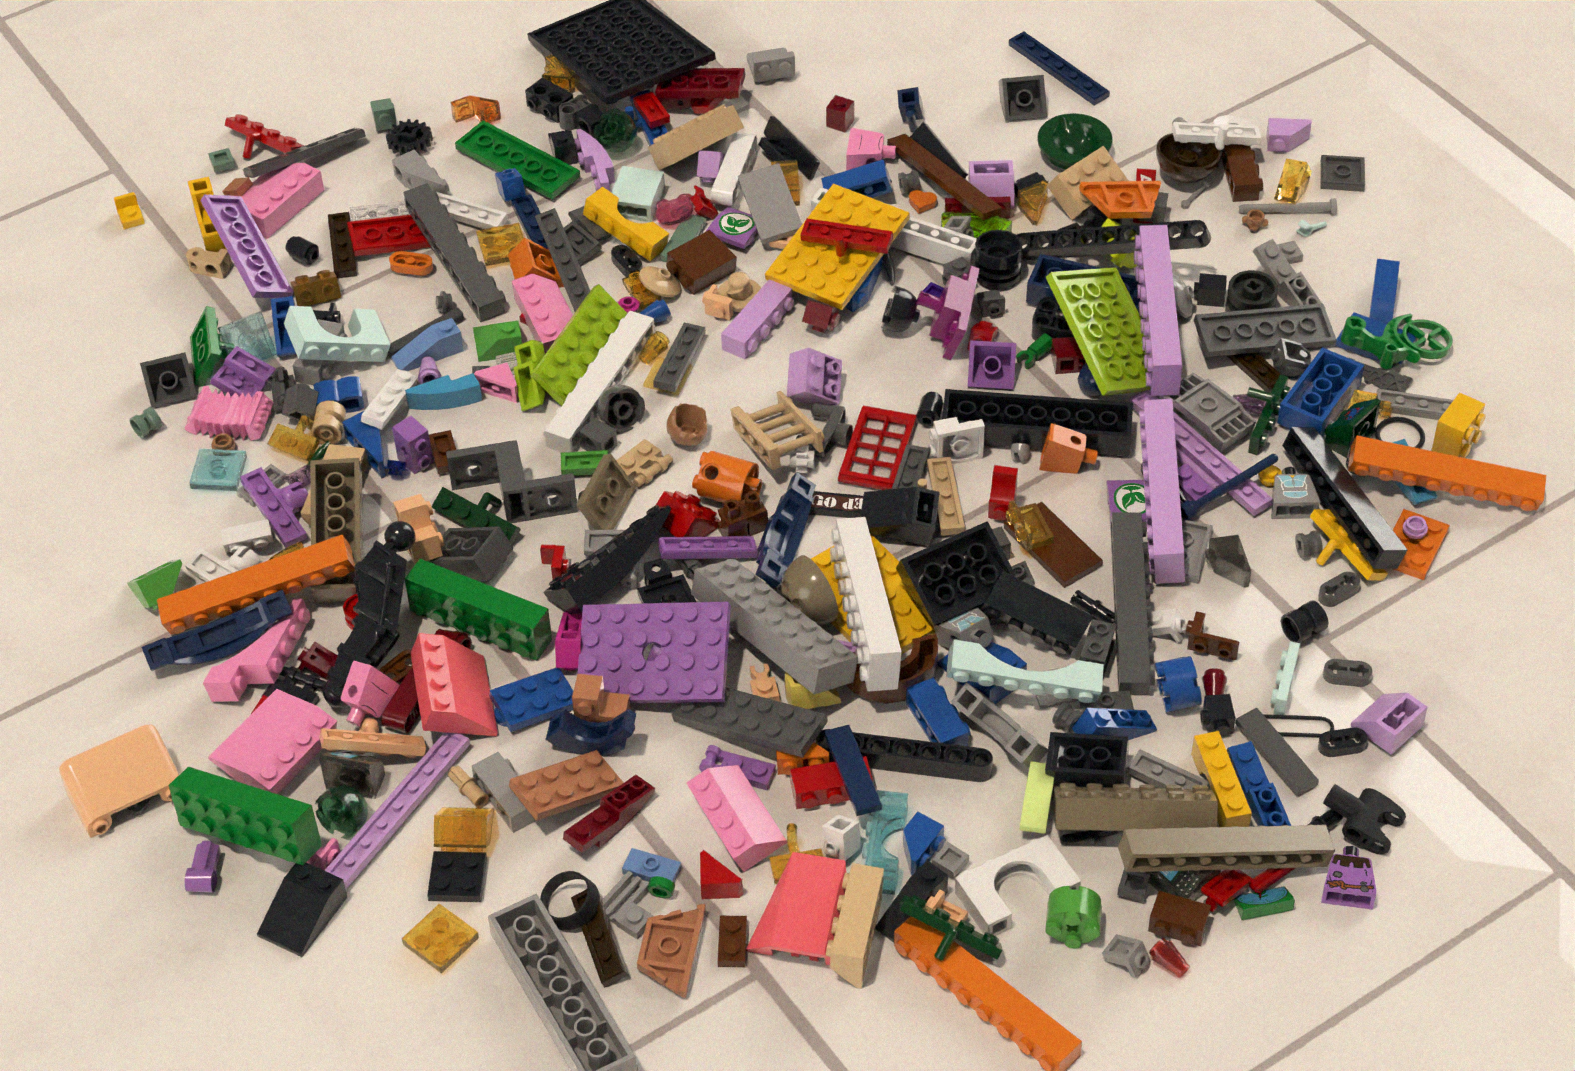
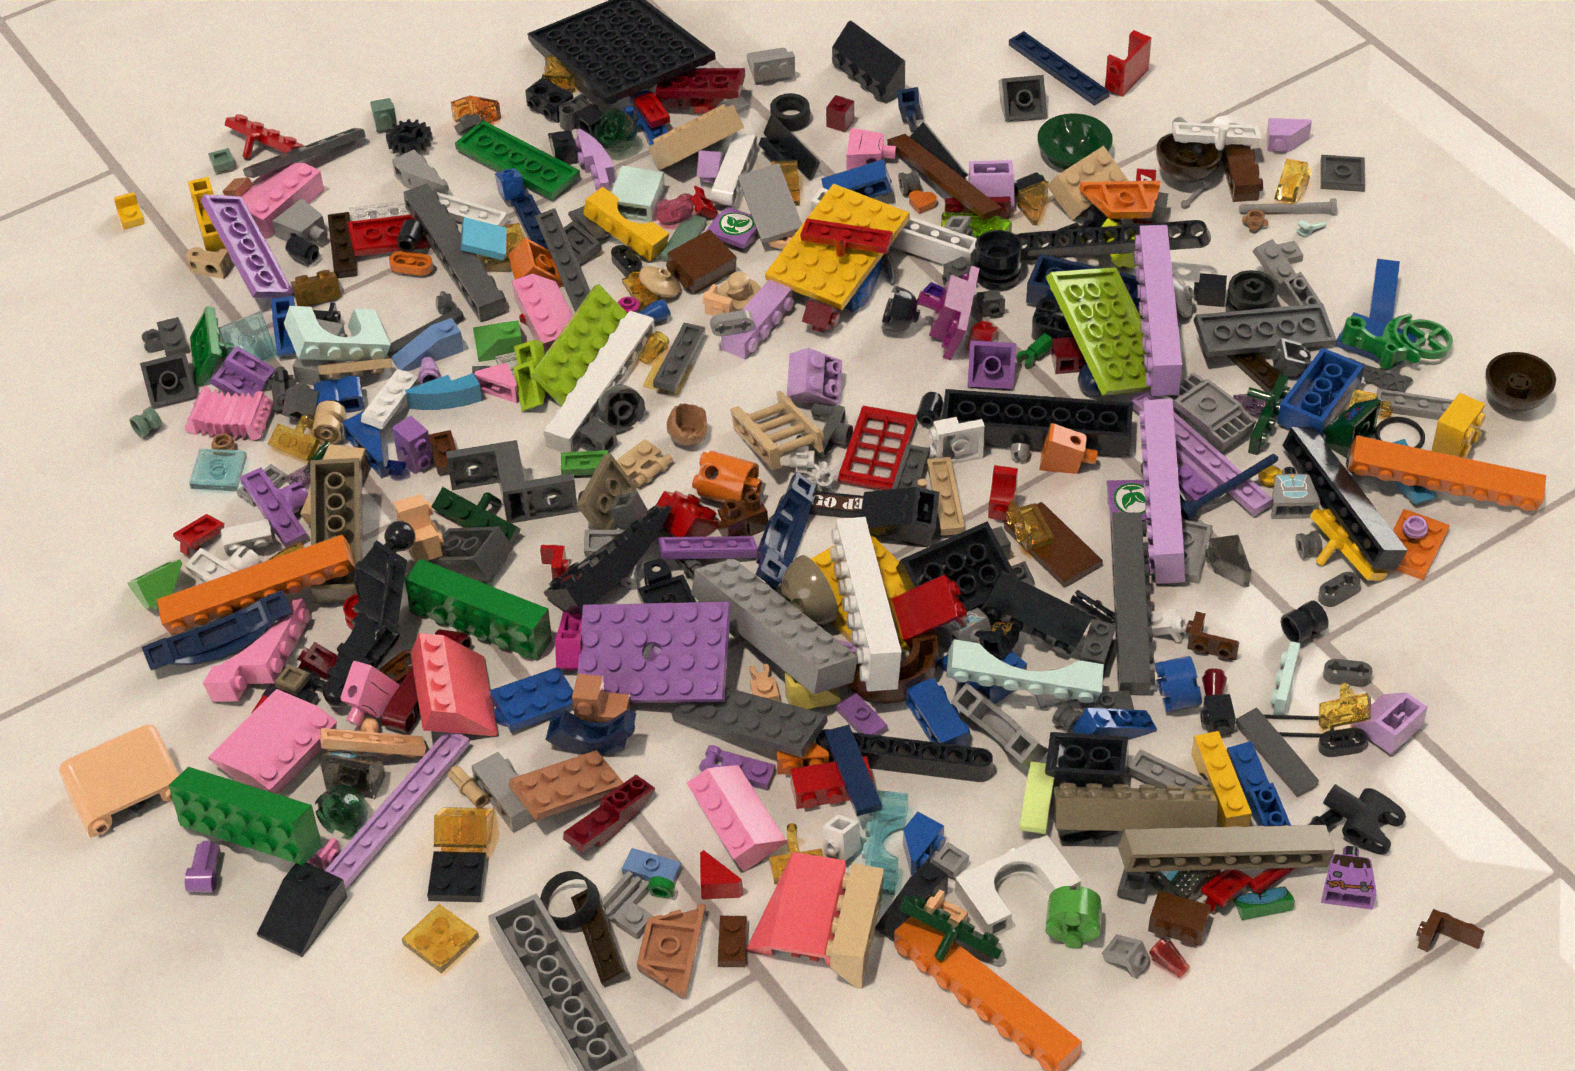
none -> dark grey hinge [142,317,189,357]
none -> red plate [173,514,225,556]
none -> light grey torso [272,198,328,243]
none -> dark tan tile [274,664,310,696]
none -> tan plate [318,358,392,379]
none -> black brick [397,220,424,252]
none -> dark grey plate [454,113,481,134]
none -> medium azure tile [460,217,507,260]
none -> dark grey brick [609,491,648,530]
none -> light grey beam [710,310,754,336]
none -> black tyre [770,93,810,131]
none -> white gear [807,461,837,491]
none -> black slope [832,20,905,104]
none -> medium lavender plate [836,693,888,735]
none -> red panel [891,575,967,648]
none -> black leg [979,622,1019,659]
none -> red panel [1105,30,1152,97]
none -> clear yellow plate [1319,683,1371,730]
none -> reddish brown bracket [1416,909,1485,952]
none -> dark brown piece [1485,352,1556,411]

